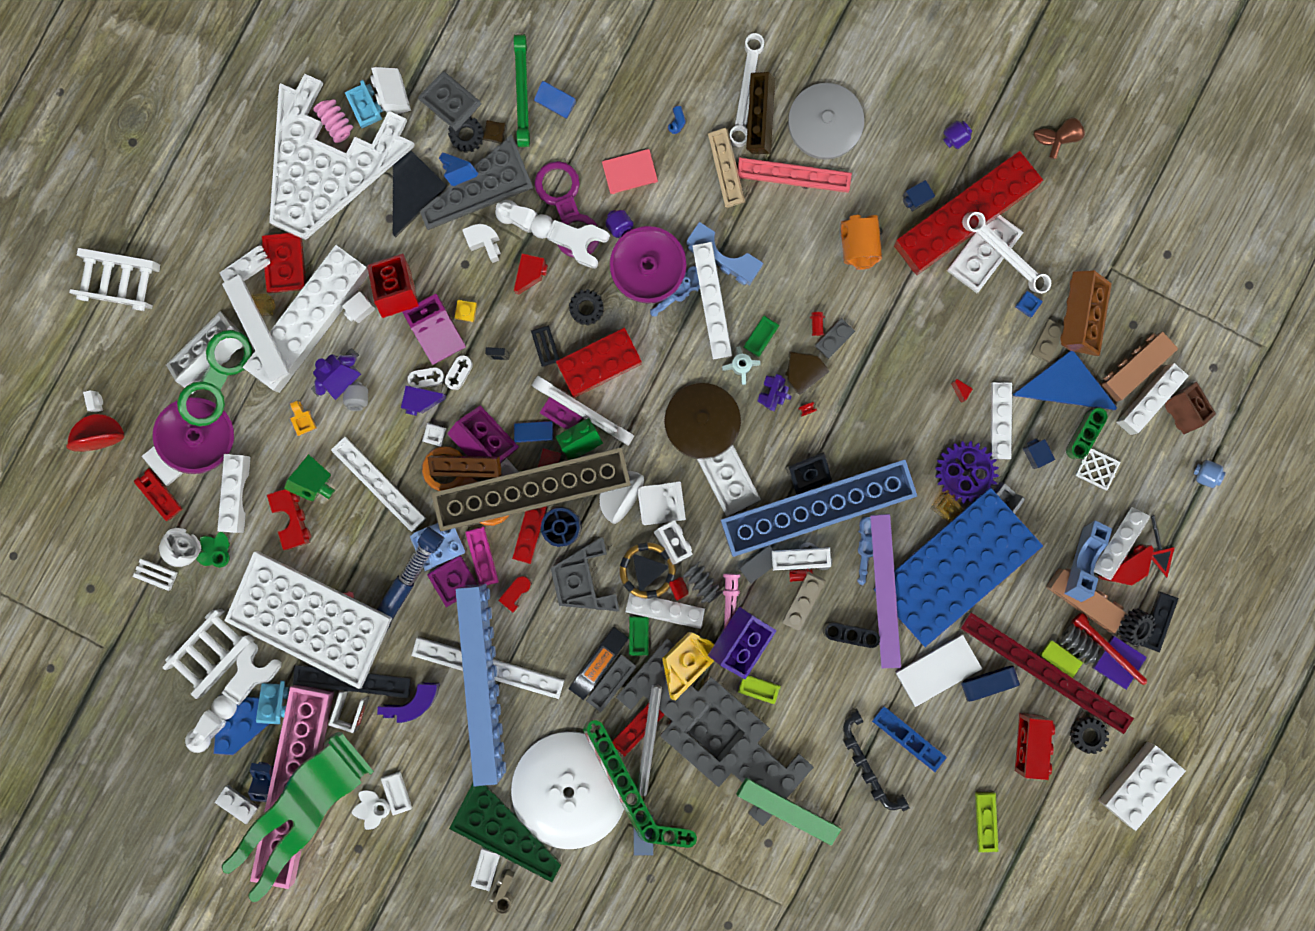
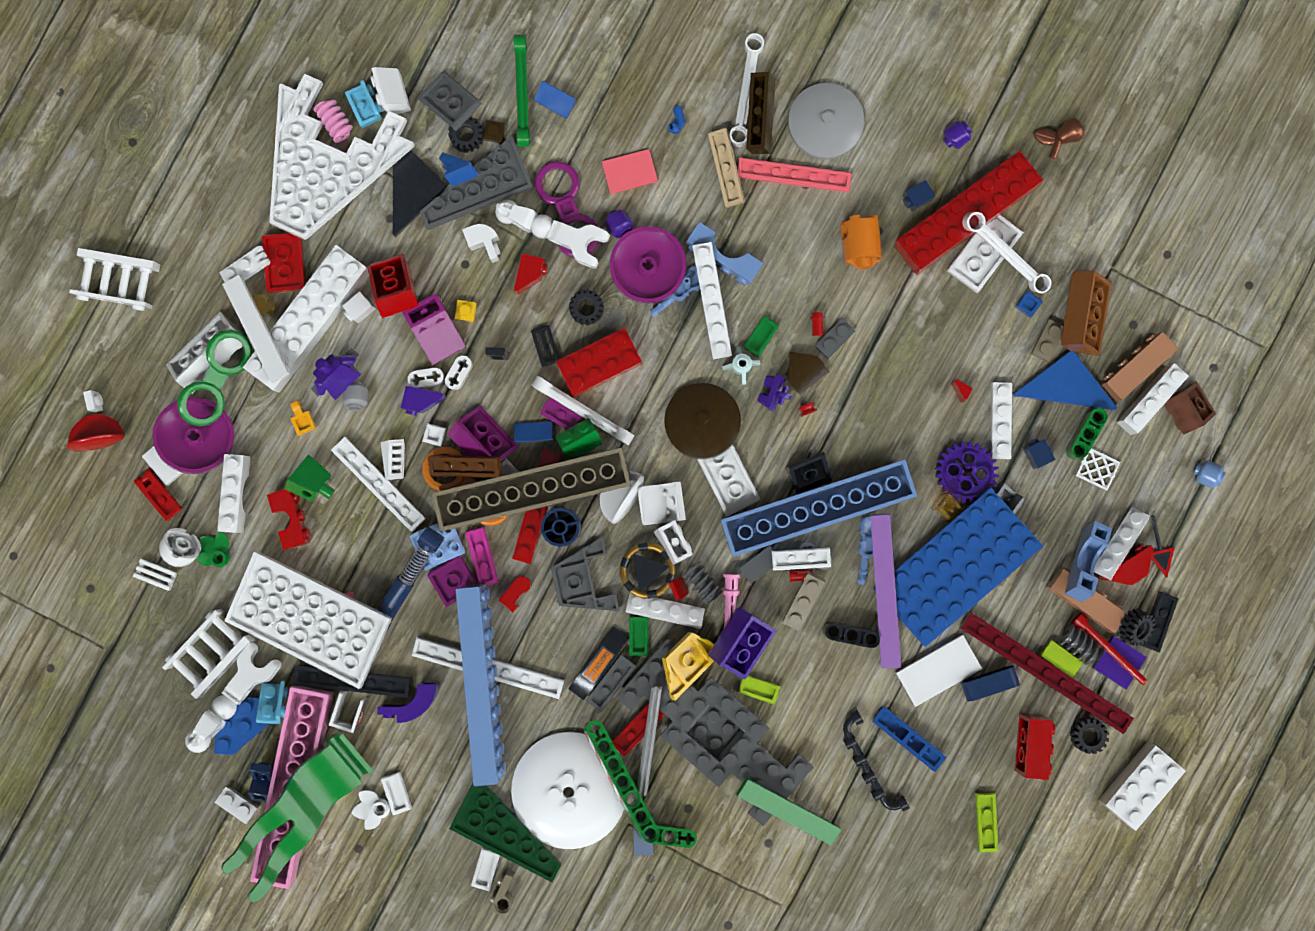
none -> white slope [381,439,405,480]

